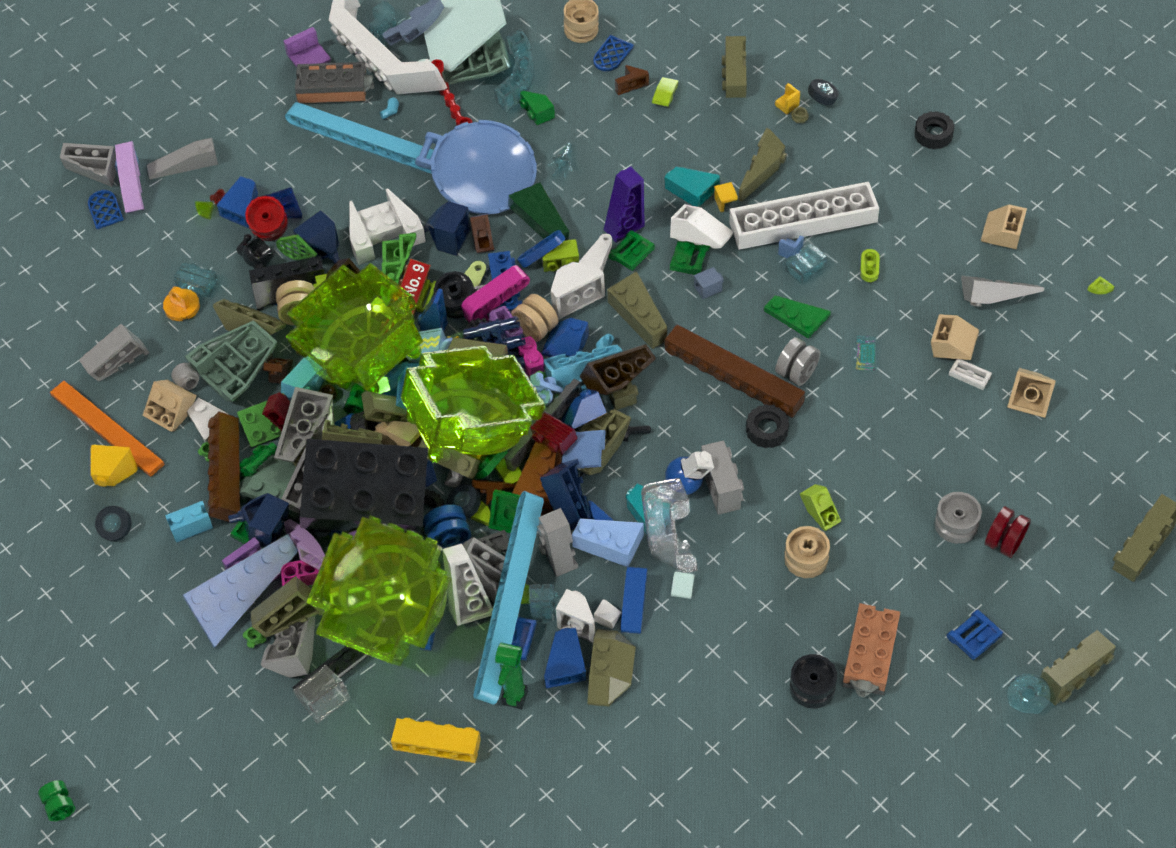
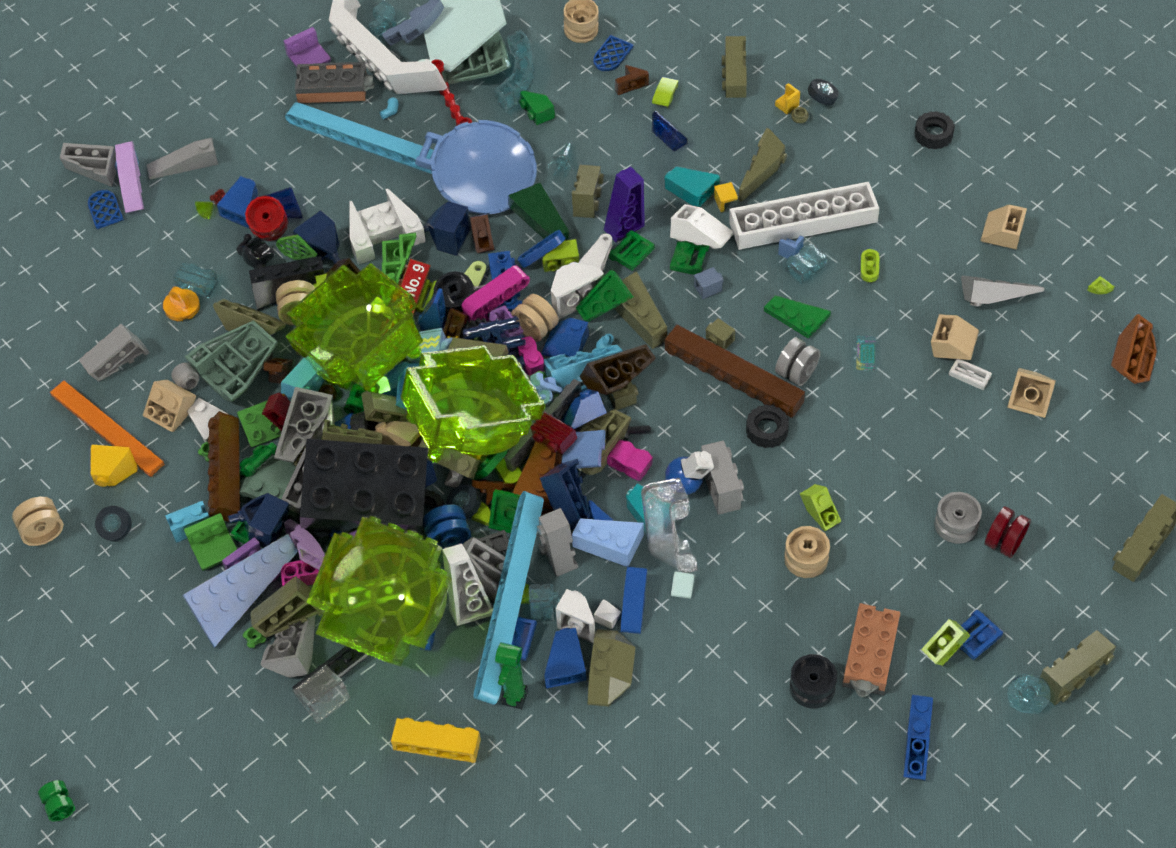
none -> tan wheel [12,497,64,546]
none -> bright green bracket [184,513,237,571]
none -> reddish brown slope [443,308,468,339]
none -> olive wedge [572,165,604,218]
none -> green wing [576,270,633,322]
none -> dark pink brick [607,440,653,481]
none -> clear blue tile [652,111,687,151]
none -> olive brick [705,318,735,350]
none -> blue slope [903,695,933,780]
none -> lime brick [921,619,971,666]
none -> dark orange wedge [1111,314,1157,384]

